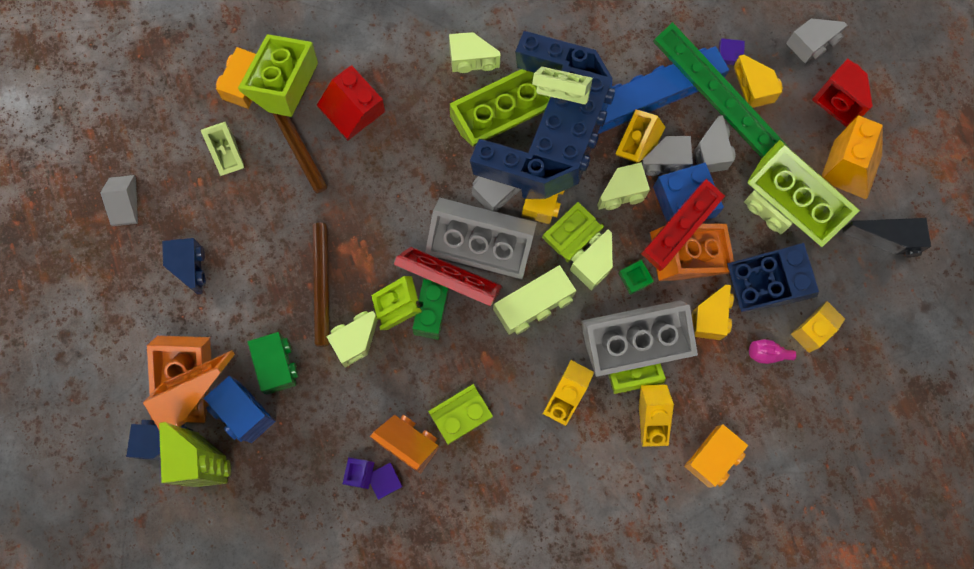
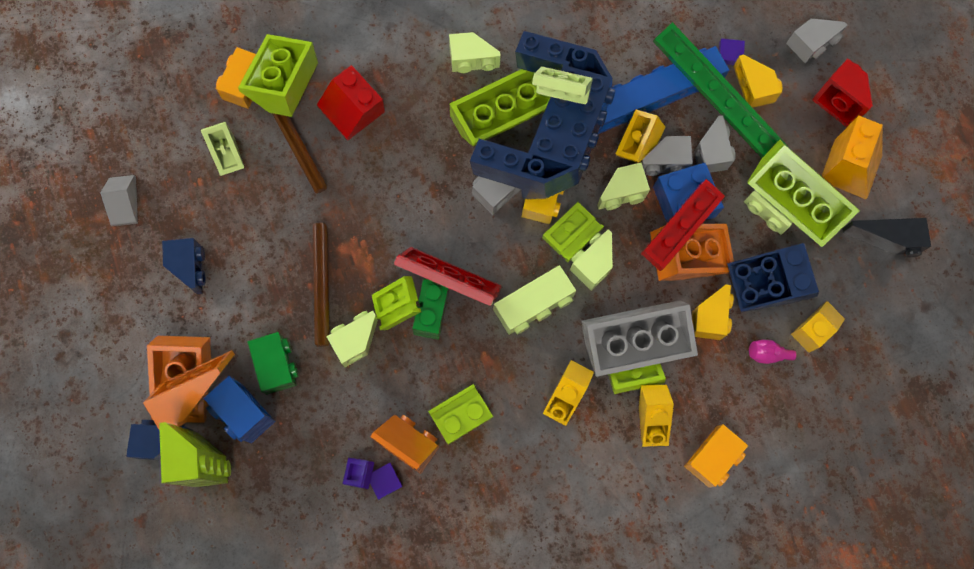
light grey slope [425,198,537,279] -> none
green plate [618,260,654,295] -> none

